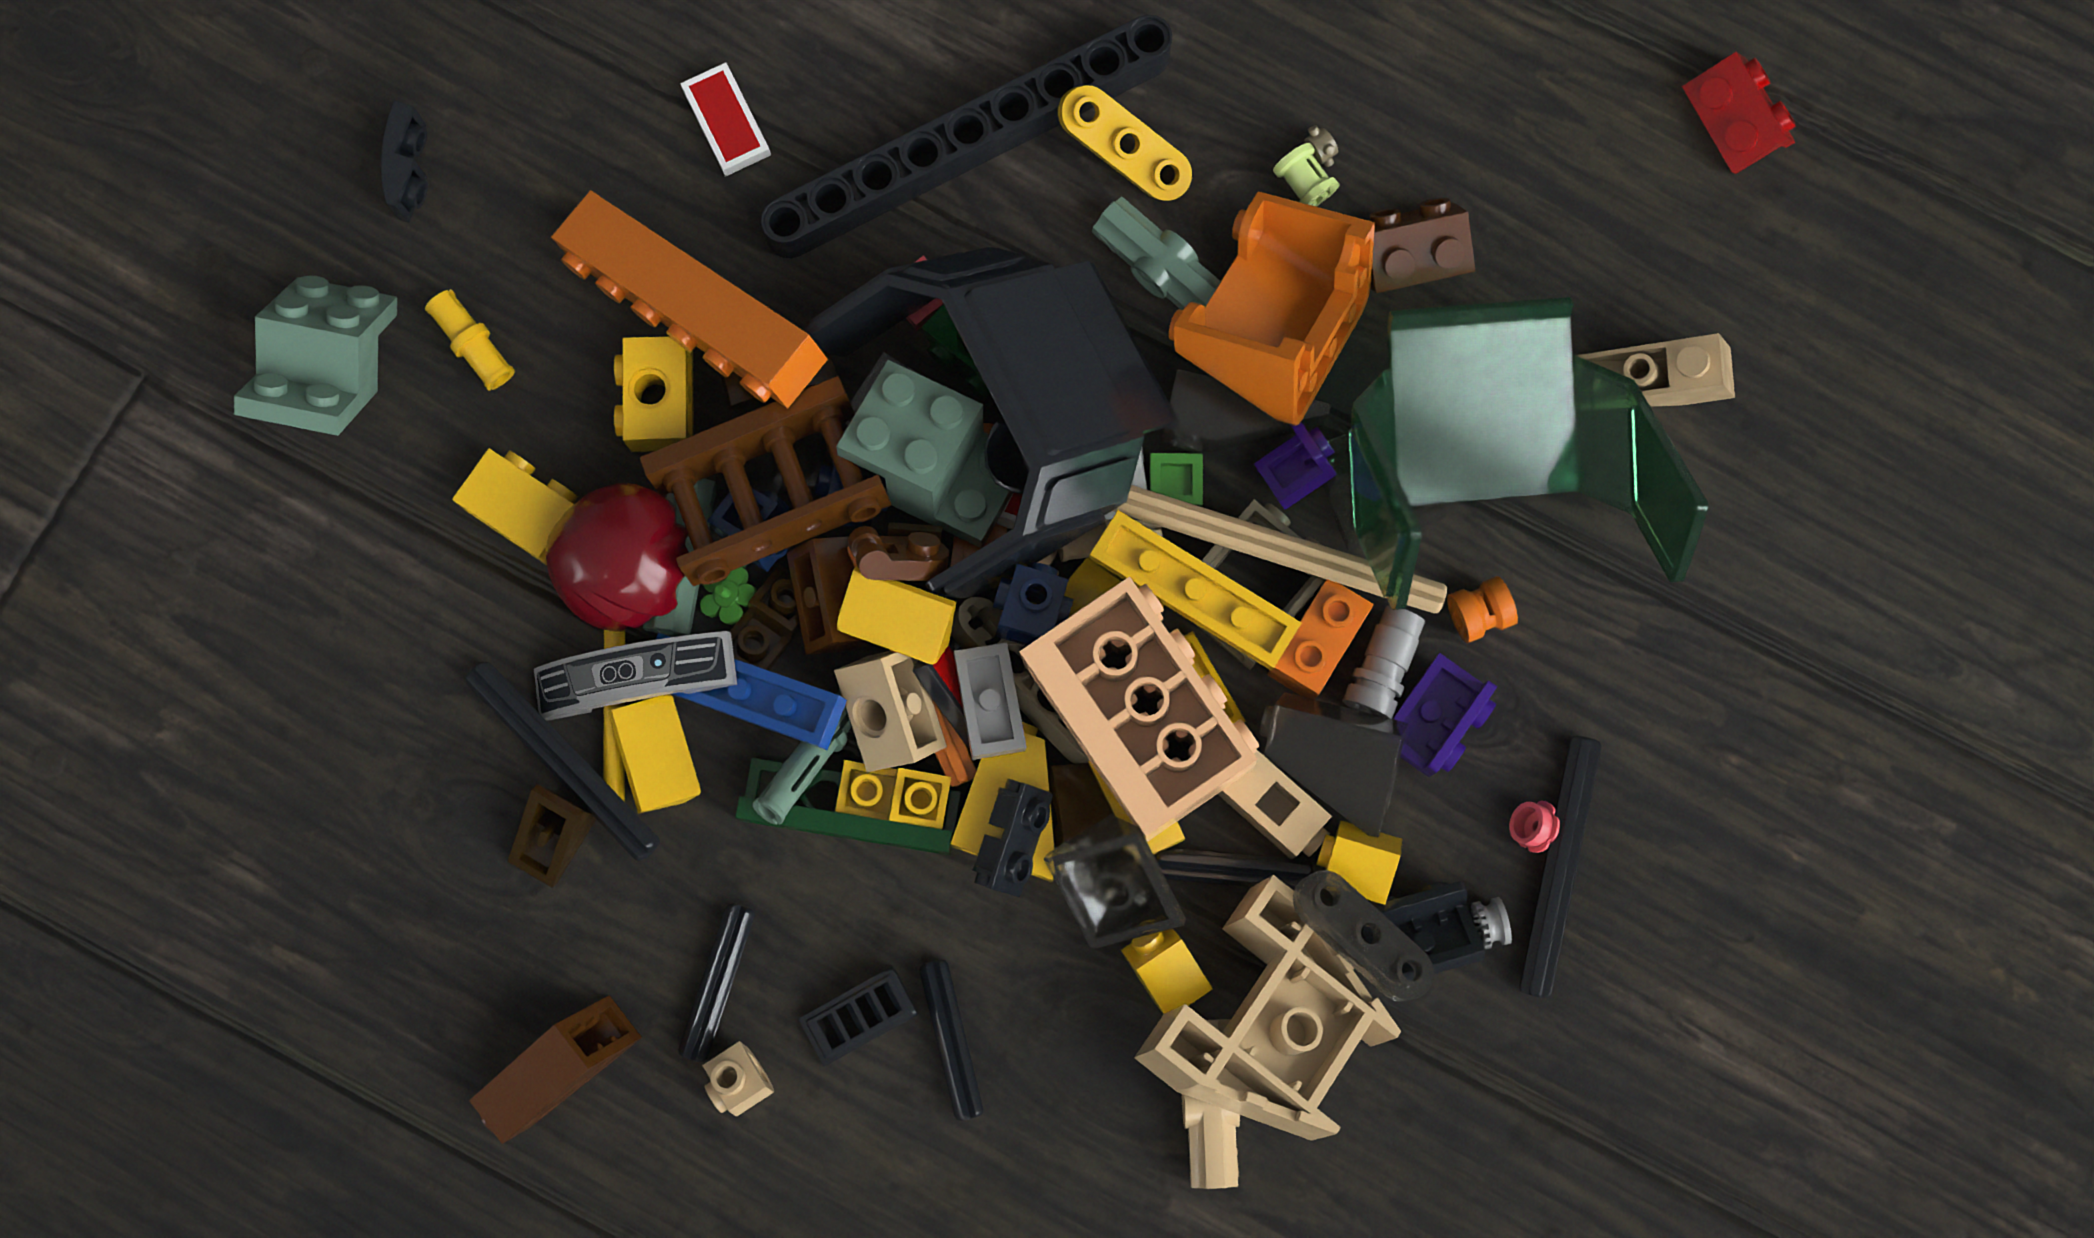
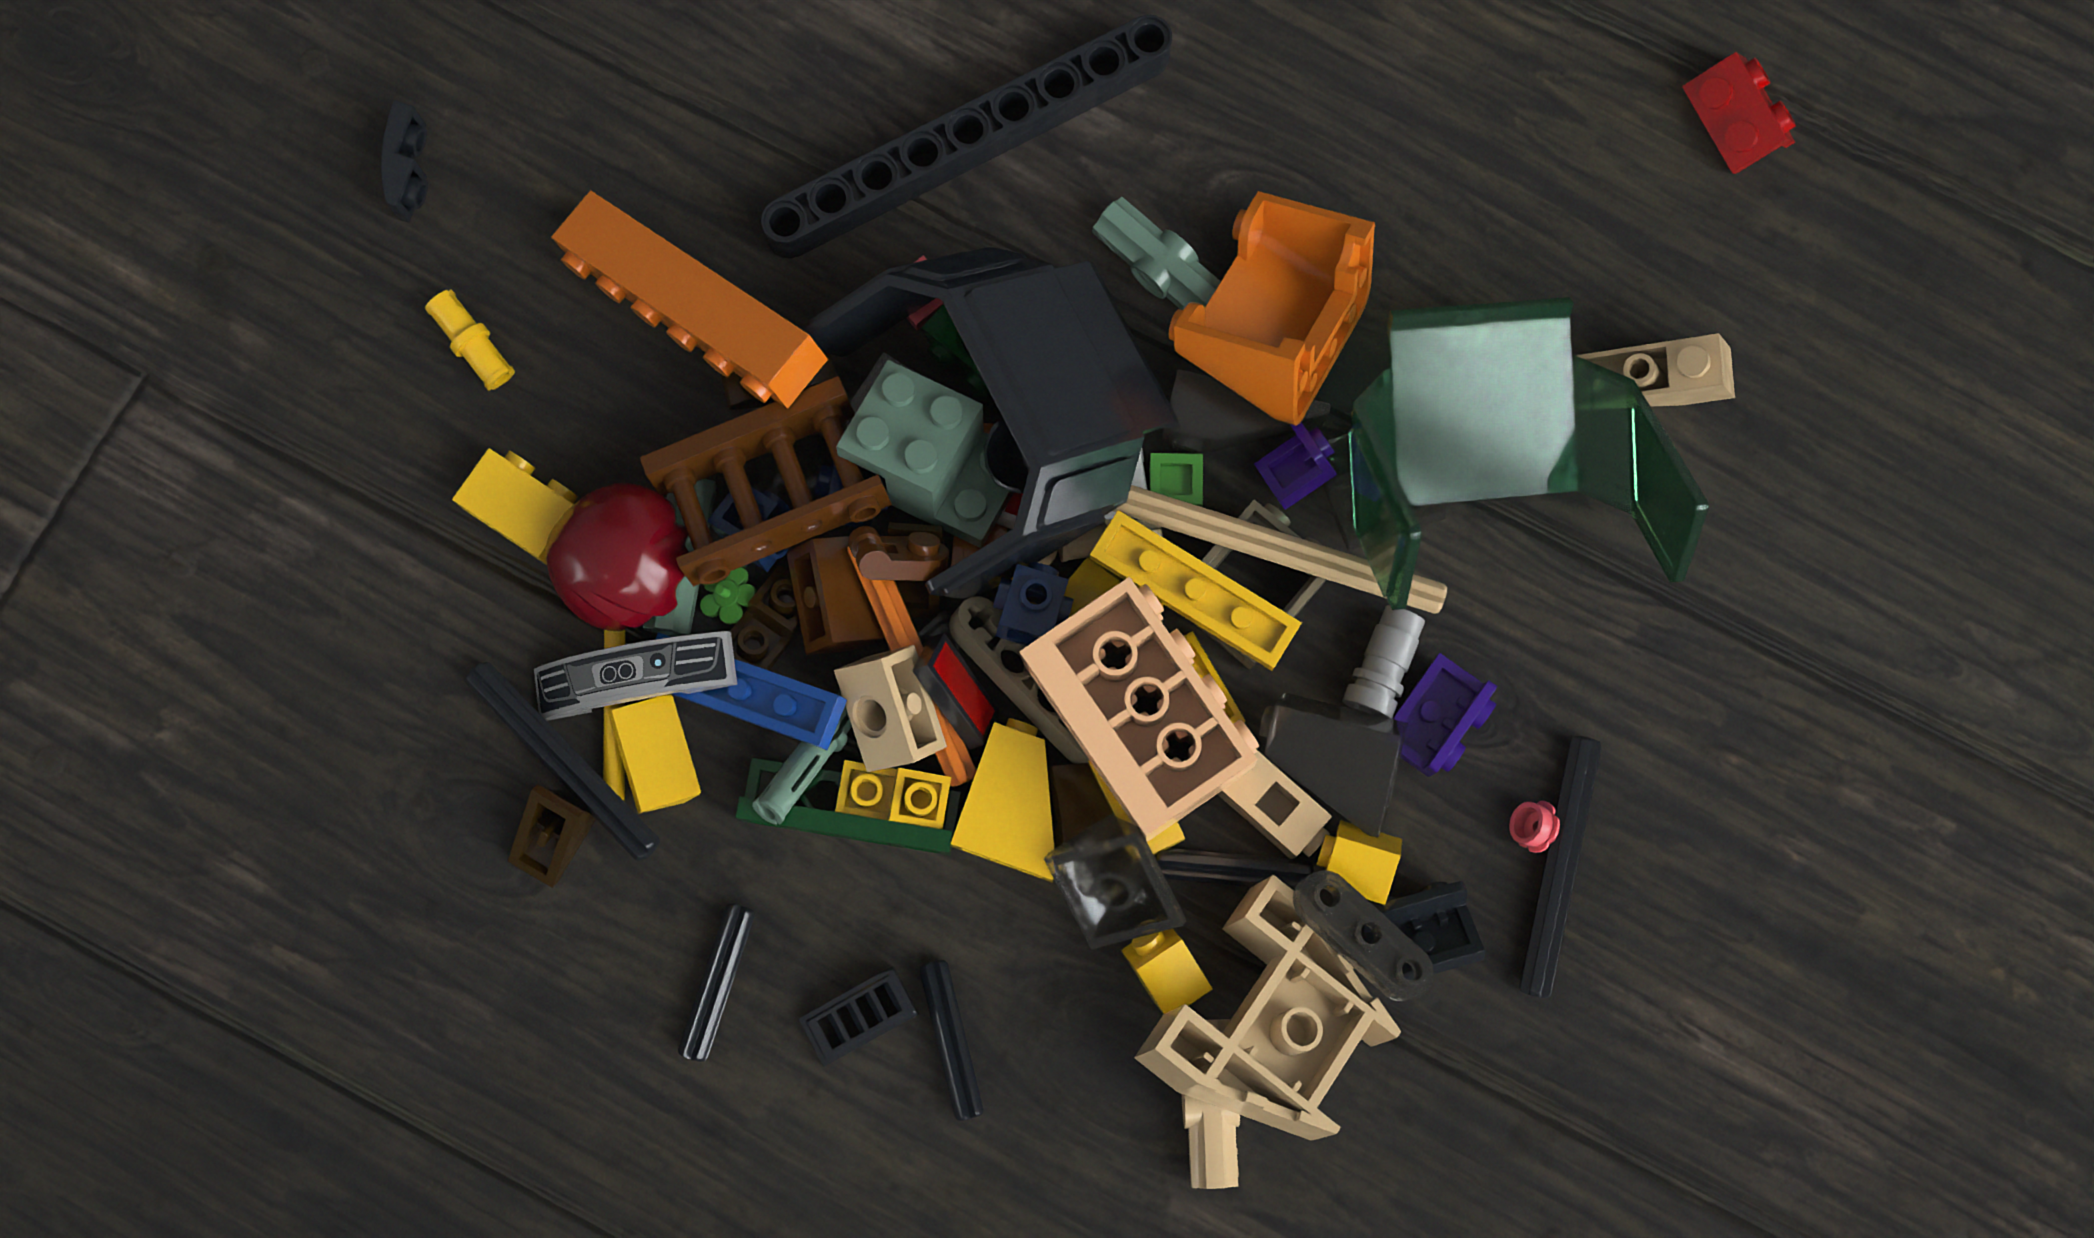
sand green bracket [234,276,397,436] -> none
reddish brown slope [469,995,642,1144] -> none
yellow brick [614,336,694,452] -> none
red tile [680,62,771,177] -> none
tan plate [702,1041,774,1116] -> none
yellow slope [837,566,956,664] -> none
light grey plate [953,642,1027,760] -> none
black hinge [972,779,1053,897] -> none
yellow plate [1058,86,1192,201] -> none
orange brick [1267,579,1374,702] -> none
yellowish green bush [1273,143,1340,207] -> none
dark tan piece [1304,125,1338,167] -> none
reddish brown bracket [1369,198,1476,293] -> none
orange wheel [1447,576,1518,643] -> none
light grey bush [1471,897,1512,949] -> none

